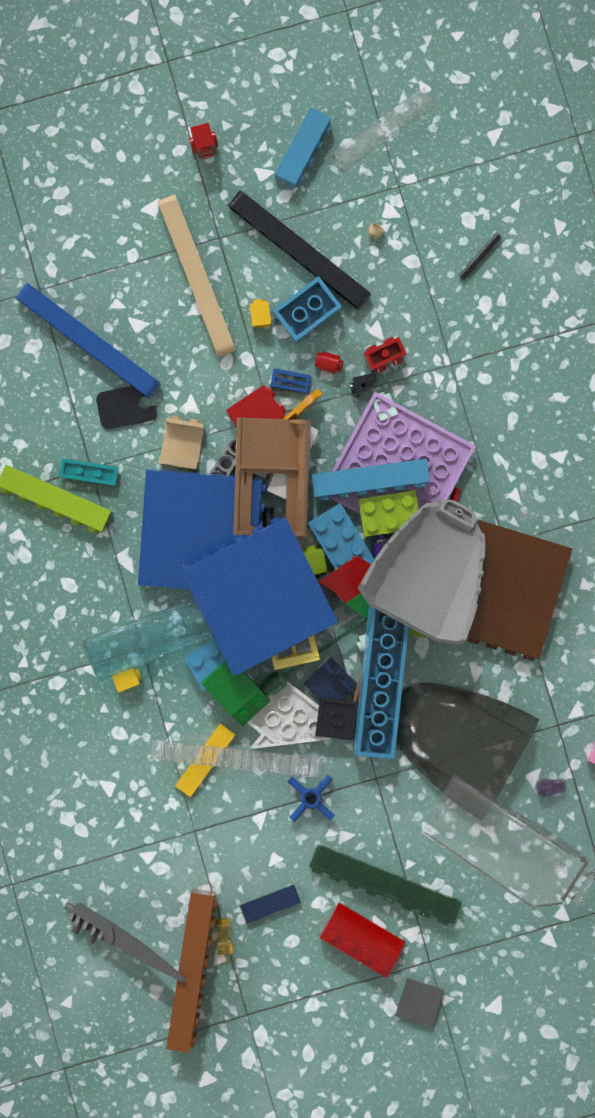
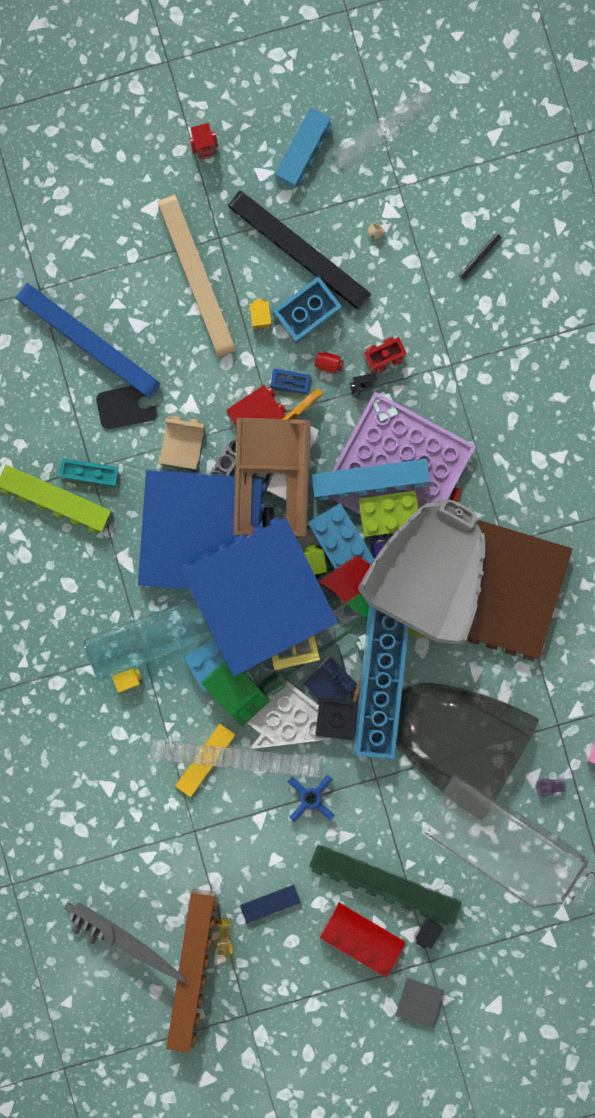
none -> black brick [414,917,443,949]

